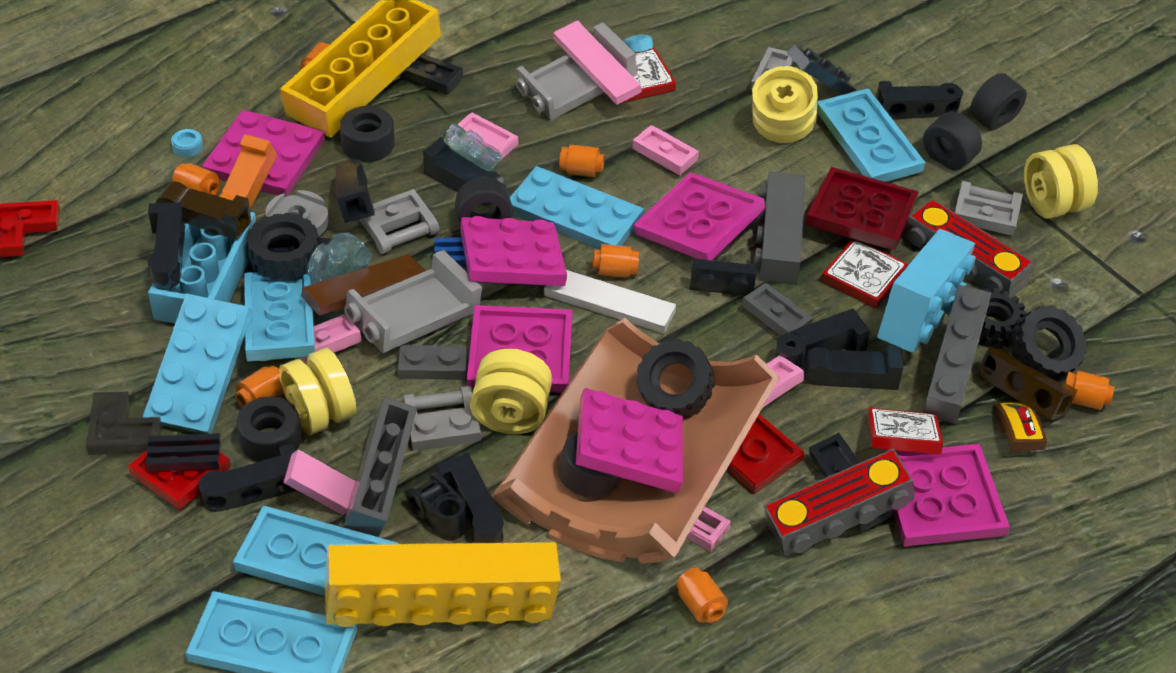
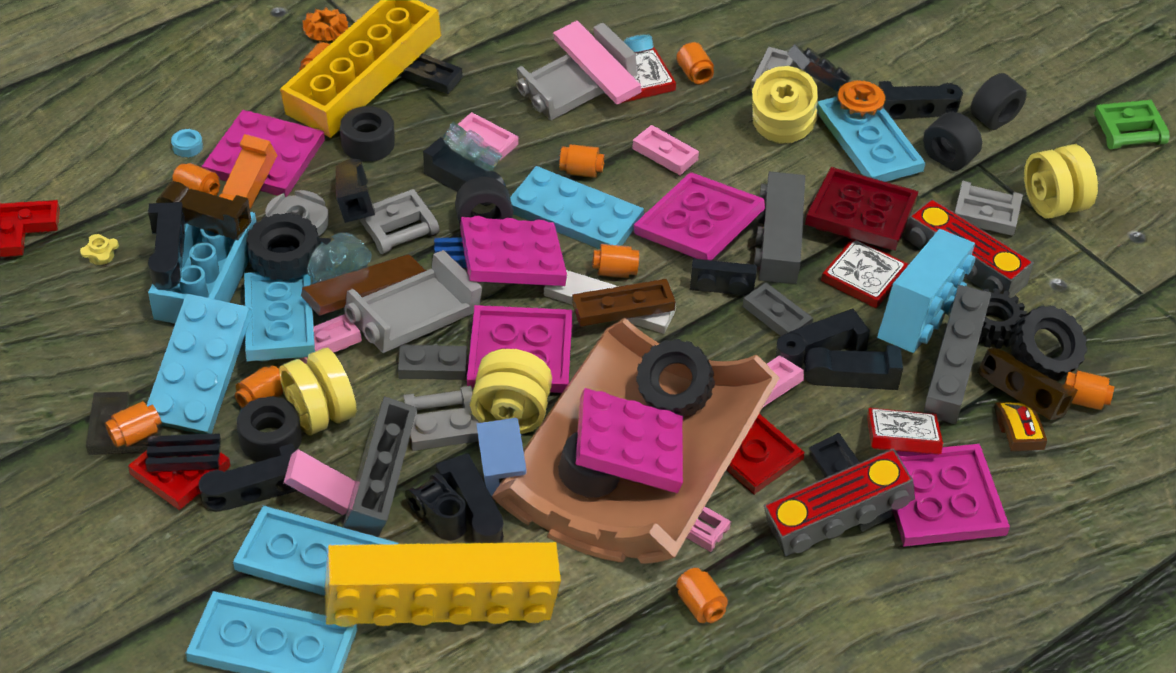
none -> light yellow plate [80,234,119,265]
none -> orange brick [105,401,161,448]
none -> orange gear [303,7,348,41]
none -> medium blue panel [476,418,527,497]
none -> reddish brown plate [572,279,676,327]
none -> orange brick [676,42,714,84]
none -> orange gear [837,81,885,117]
none -> bright green plate [1094,100,1169,150]

